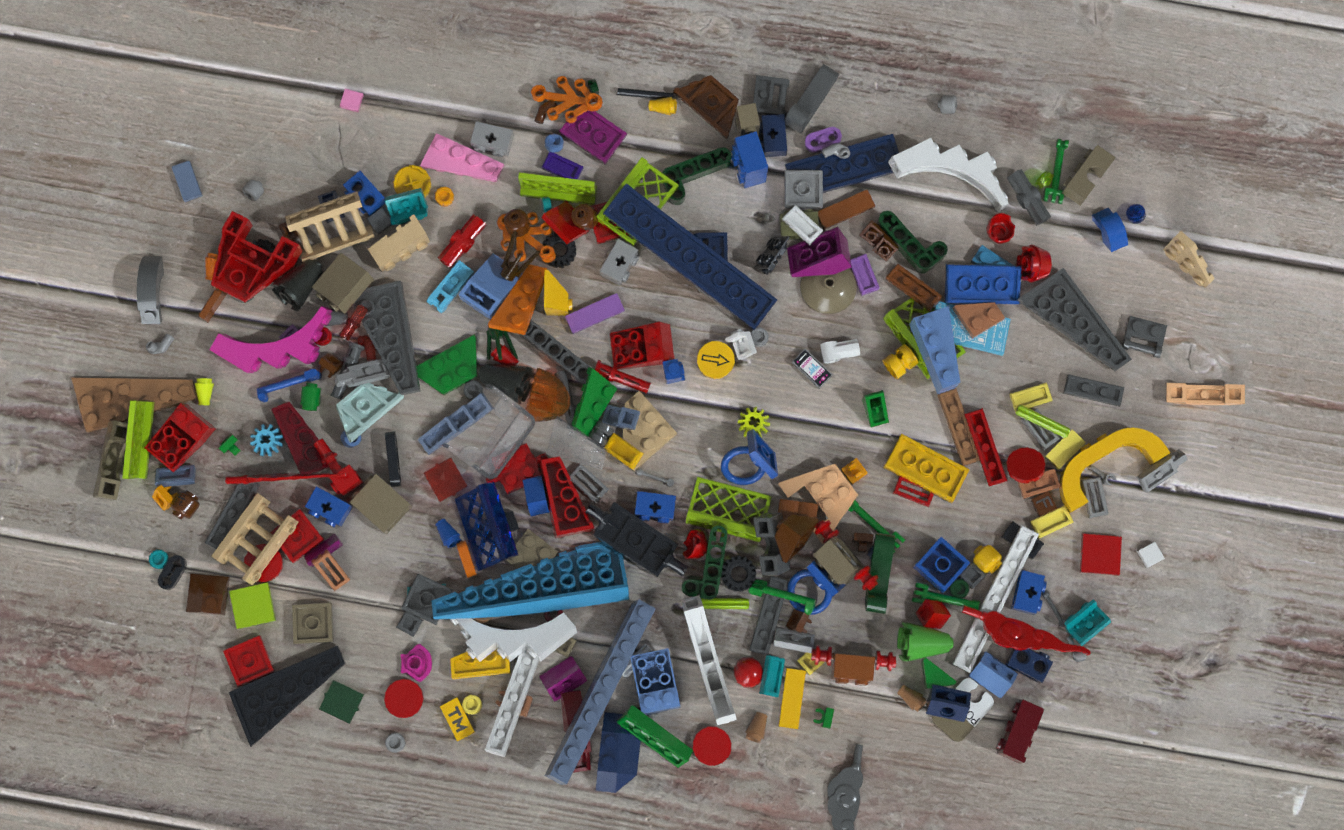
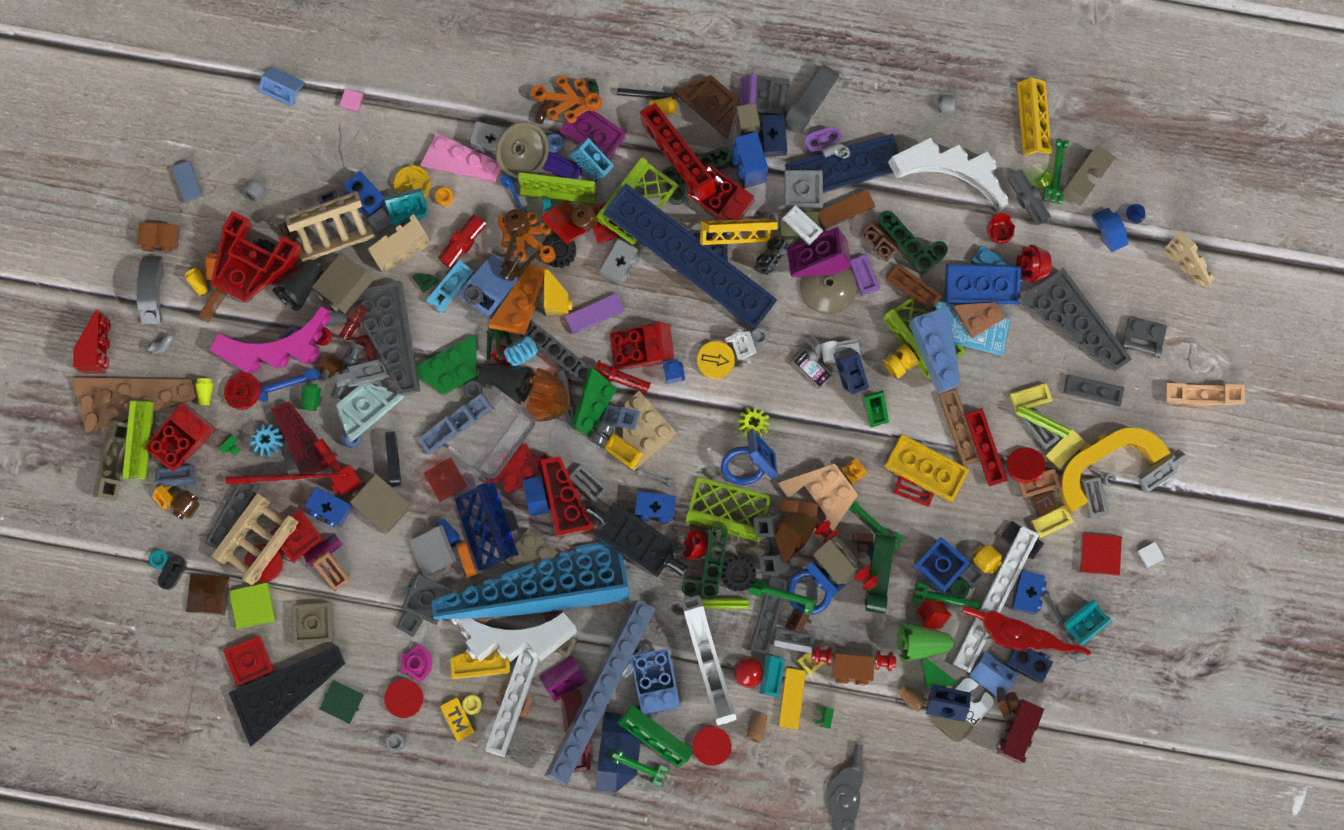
none -> red slope [73,310,111,374]
none -> dark orange brick [137,223,180,253]
none -> yellow cone [185,267,209,297]
none -> red tile [224,372,261,410]
none -> medium blue panel [258,67,305,106]
none -> light grey tile [410,526,456,576]
none -> dark green tile [412,273,439,293]
none -> dark grey plate [464,286,483,305]
none -> dark tan dish [495,122,549,178]
none -> blue hinge [499,174,527,214]
none -> medium azure gear [504,337,538,366]
none -> medium azure brick [569,137,614,182]
none -> green hinge [609,750,670,787]
none -> red brick [640,103,716,201]
none -> red slope [686,164,755,220]
none -> yellow fence [700,218,778,245]
none -> medium lavender tile [739,74,757,106]
none -> light grey arm [806,335,821,361]
none -> dark blue brick [833,347,869,395]
none -> reddish brown tile [996,688,1018,717]
none -> yellow fence [1017,77,1052,156]

